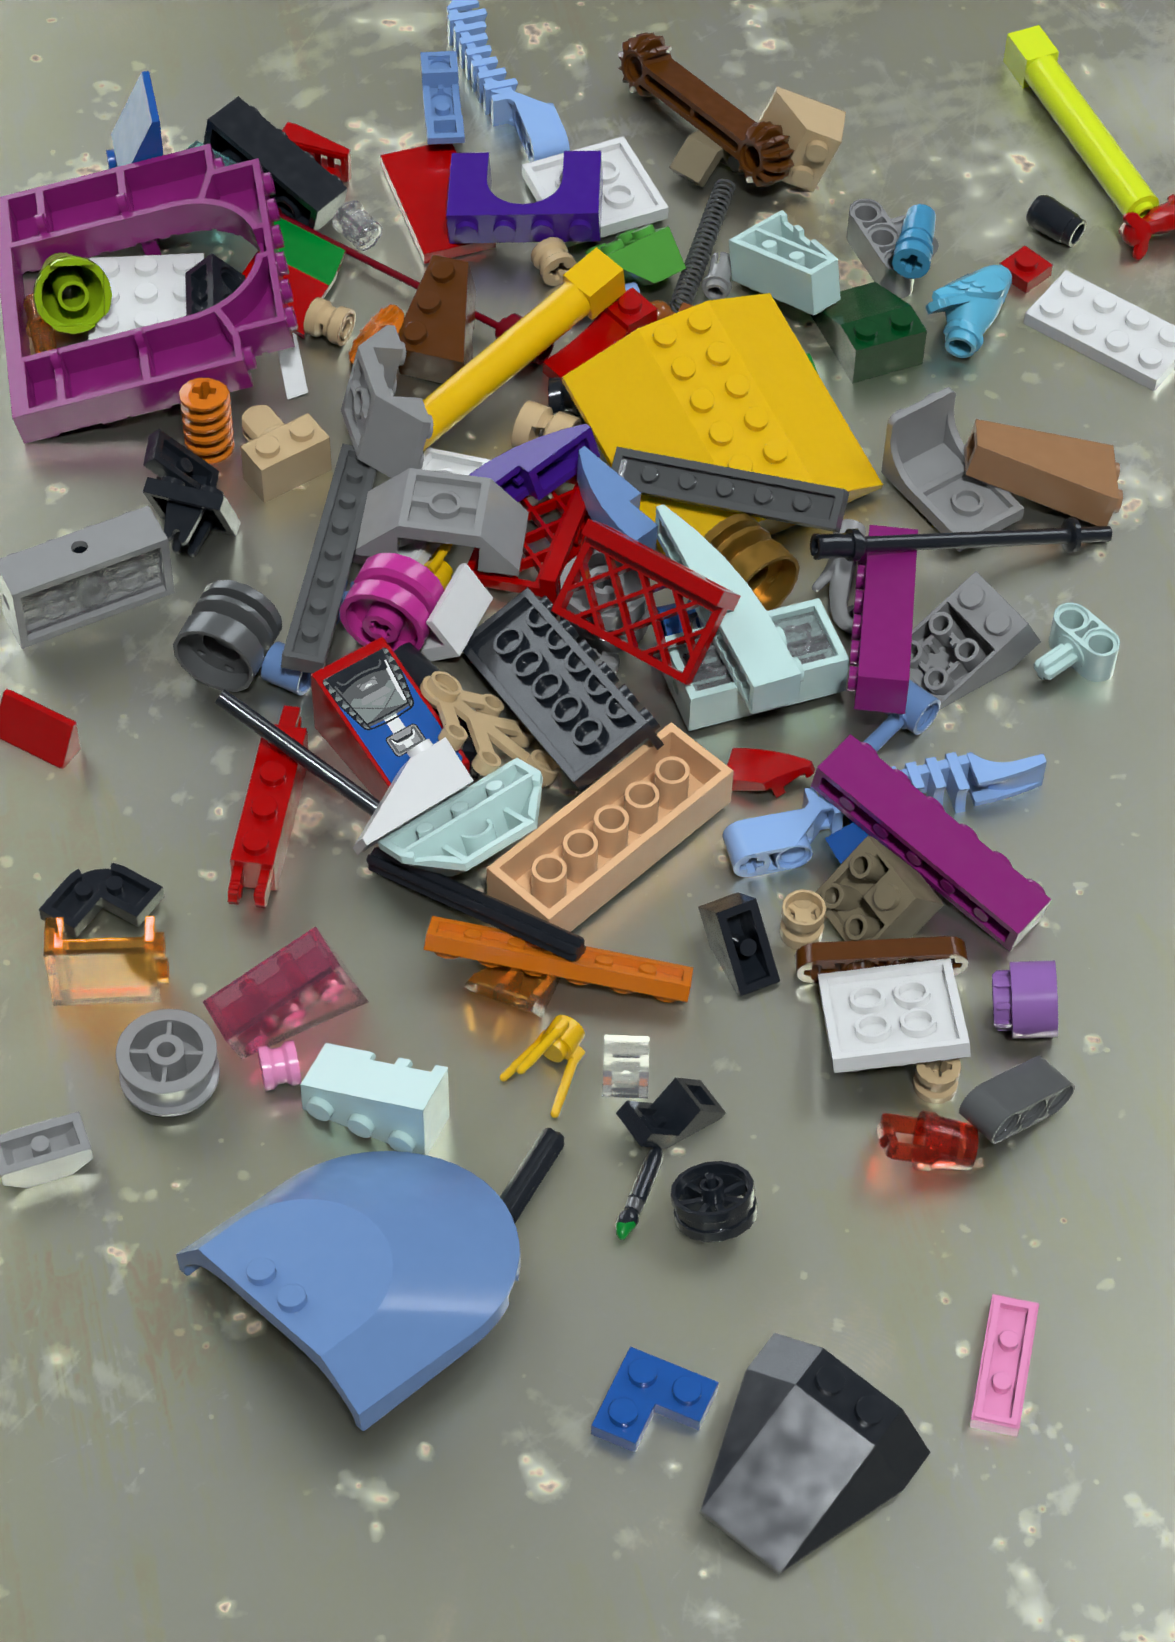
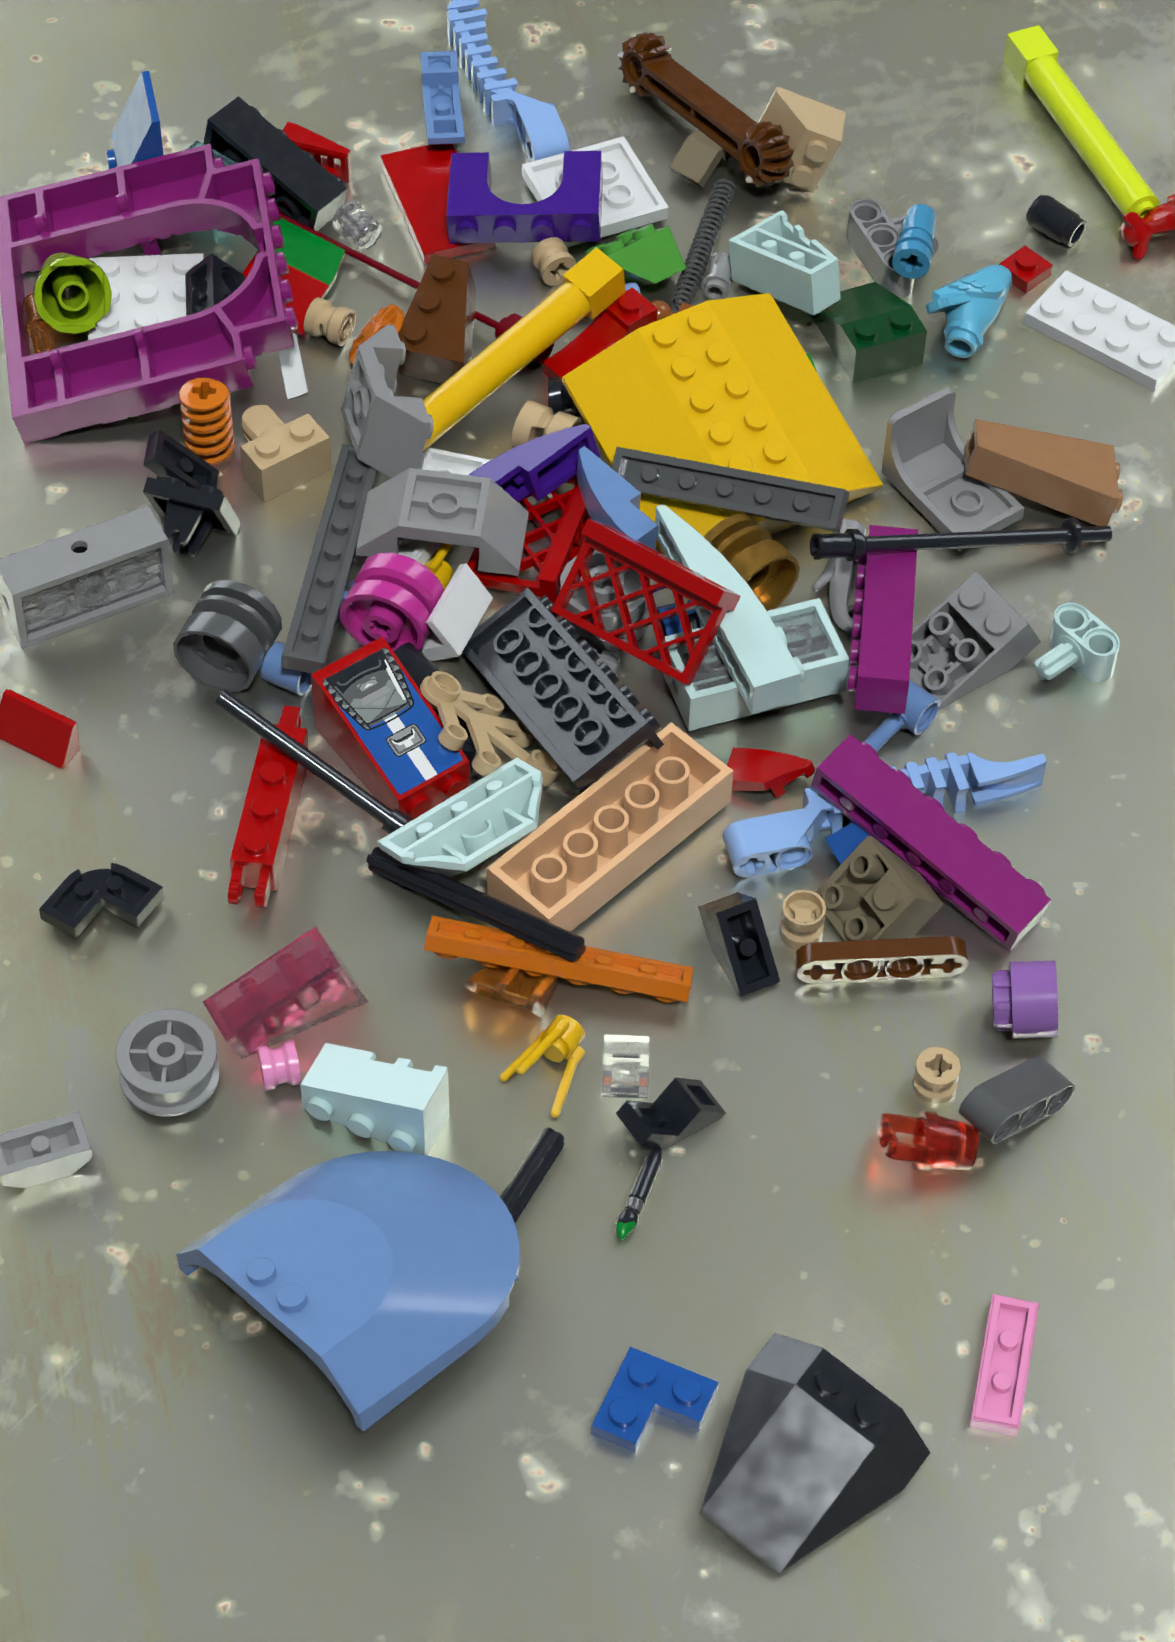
clear orange panel [43,916,169,1006] -> none
white slope [353,737,474,855] -> none
black wheel [670,1161,758,1242] -> none
white plate [818,958,971,1073] -> none

